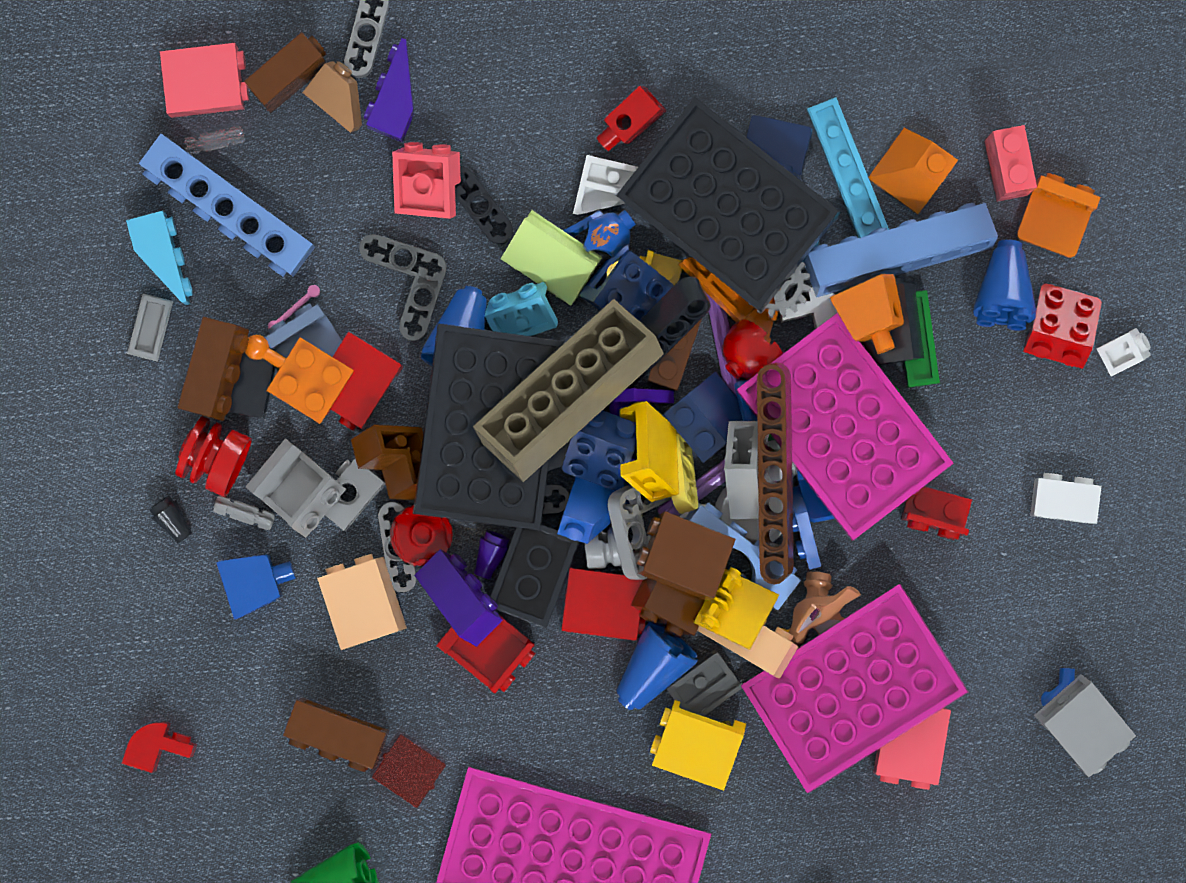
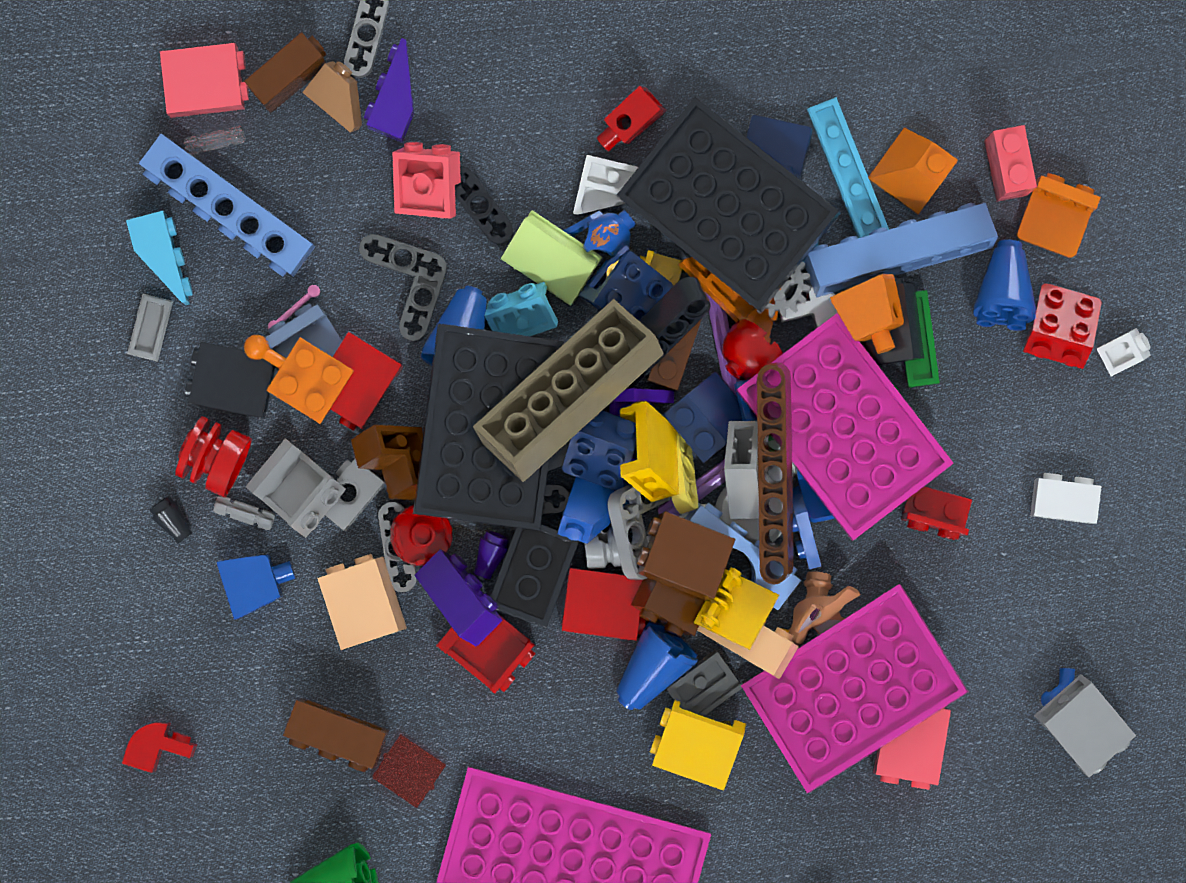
reddish brown brick [177,317,249,421] -> none

